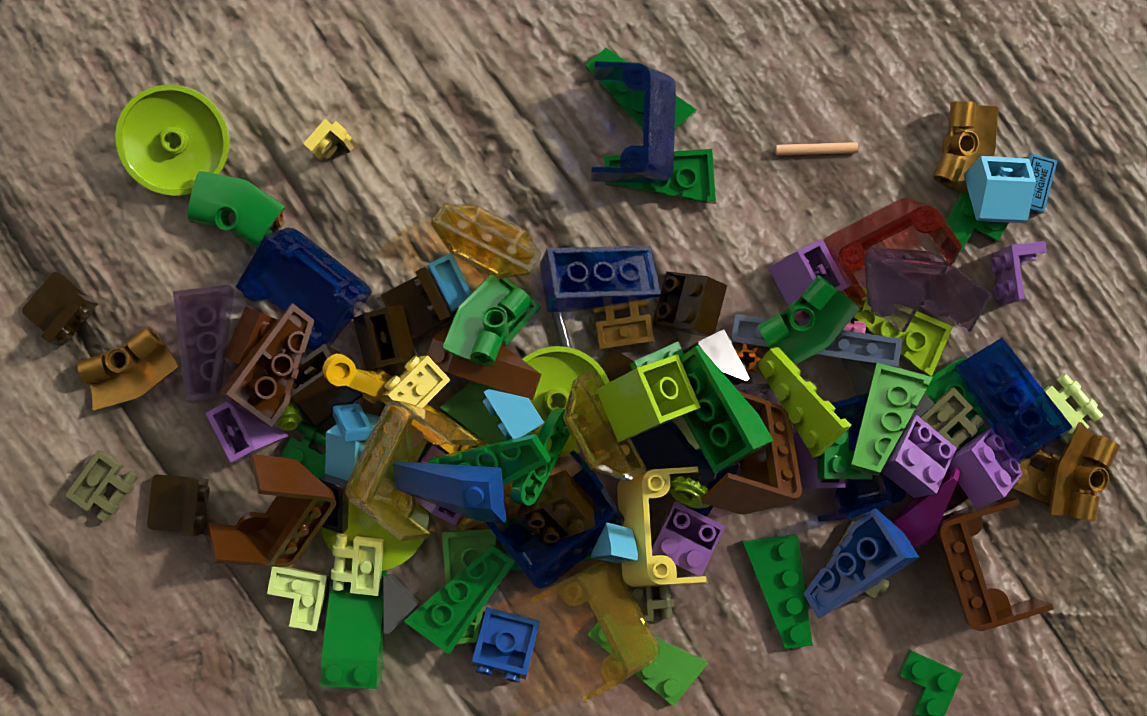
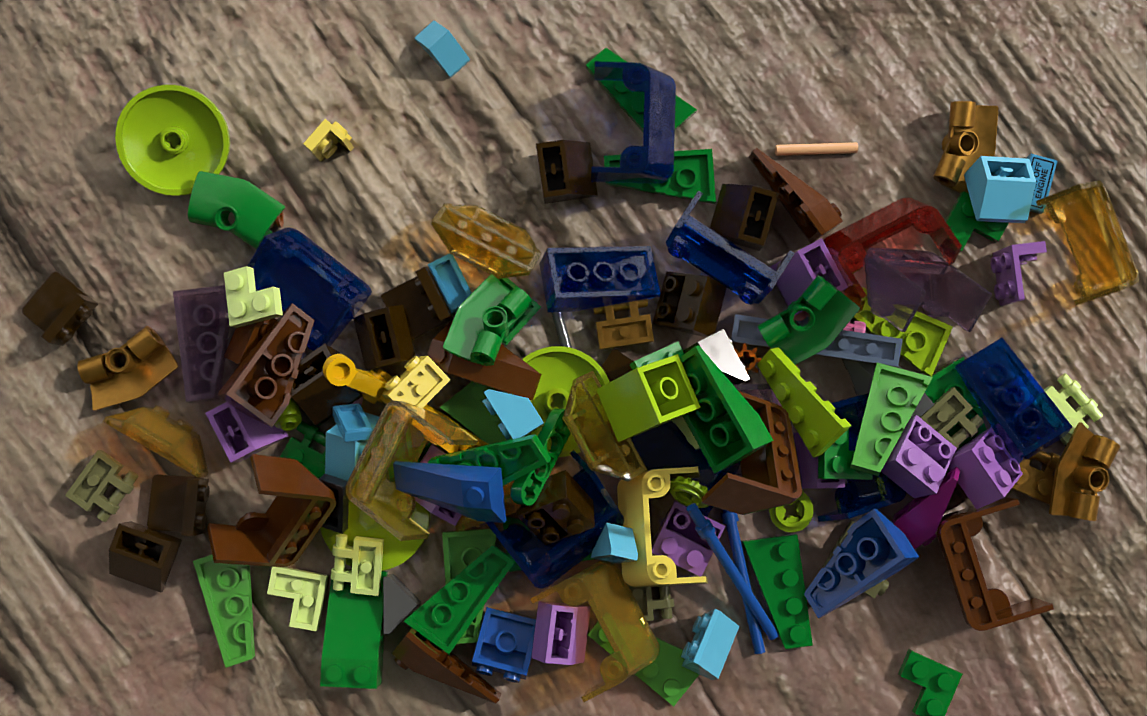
none -> clear yellow wedge [103,405,208,478]
none -> dark brown slope [109,521,182,593]
none -> bright green wing [193,555,255,668]
none -> yellowish green plate [224,266,283,328]
none -> reddish brown wedge [391,628,501,704]
none -> medium azure slope [414,21,470,78]
none -> medium lavender slope [531,601,591,665]
none -> dark brown slope [536,140,598,204]
none -> clear blue windscreen [666,191,795,305]
none -> medium azure slope [681,609,739,680]
none -> blue bar [686,503,779,640]
none -> dark brown slope [707,184,779,251]
none -> blue bar [720,509,766,654]
none -> reddish brown wedge [749,148,843,244]
none -> lime gear [769,491,813,533]
none -> clear yellow windscreen [1036,180,1139,305]

